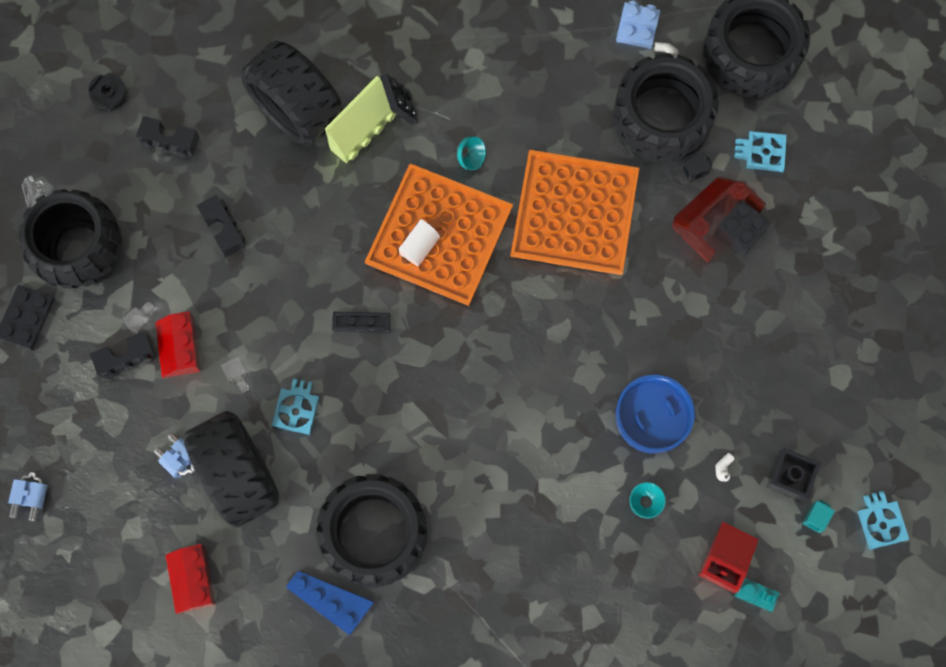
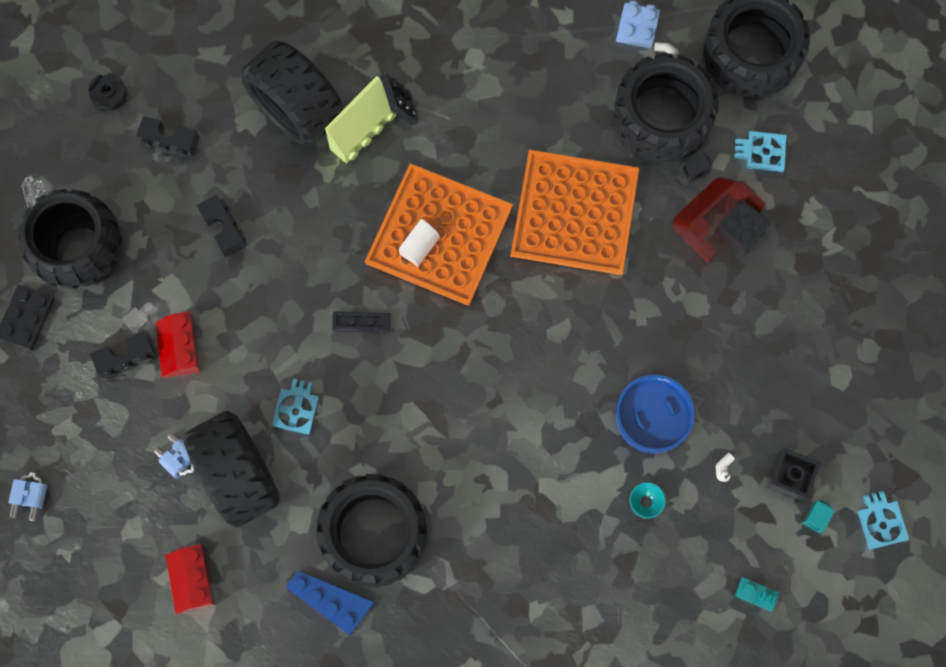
clear plate [221,357,249,393] -> none
teal piece [457,136,486,170] -> none
red slope [698,522,759,593] -> none

